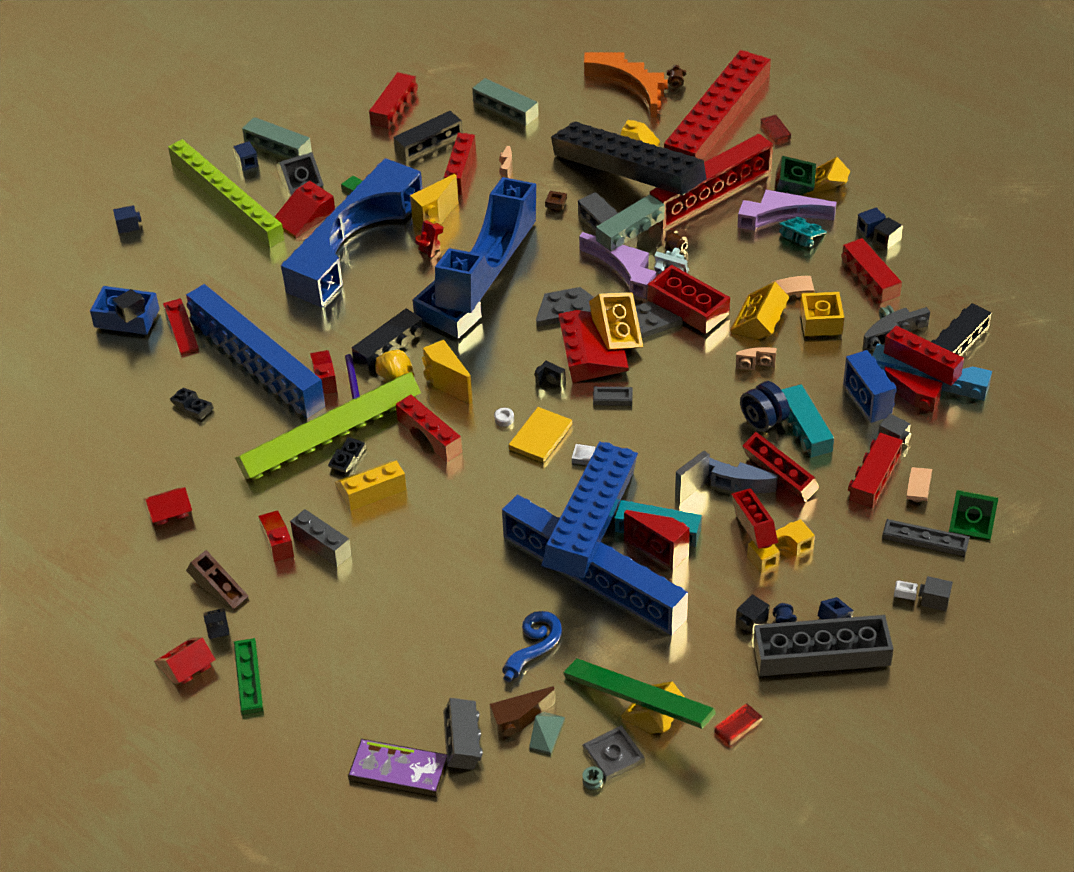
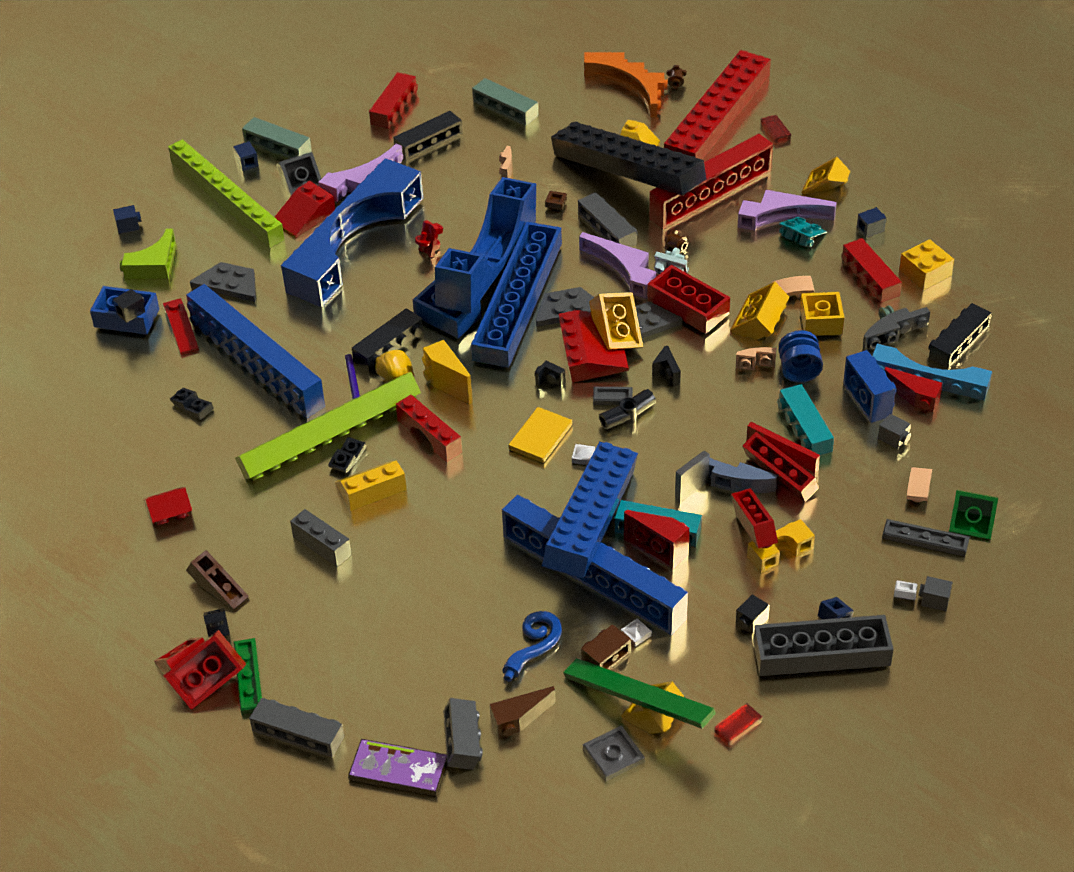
red slope [258,510,294,562] -> none
red slope [310,350,337,394] -> none
yellow slope [410,174,458,230] -> none
red brick [444,133,476,195] -> none
white tile [494,408,514,427] -> none
sand green slope [529,712,565,755] -> none
sand green bush [583,767,603,790] -> none
sand green brick [596,194,665,251] -> none
dark blue wheel [740,381,790,432] -> none
dark blue brick [772,603,797,623] -> none
dark green slope [774,156,816,196] -> none
red brick [848,433,903,508] -> none
black brick [873,217,903,250] -> none
red brick [884,325,964,386] -> none
none -> lime arch [120,229,176,279]
none -> red slope [163,630,246,710]
none -> dark grey wing [190,262,256,302]
none -> dark grey brick [249,698,344,758]
none -> lavender arch [319,144,403,202]
none -> blue brick [471,222,562,368]
none -> reddish brown brick [581,624,631,670]
none -> black piece [599,389,656,430]
none -> white tile [621,618,652,647]
none -> black slope [652,346,681,387]
none -> red tile [746,422,820,473]
none -> blue wheel [778,330,823,383]
none -> yellow brick [899,239,954,290]

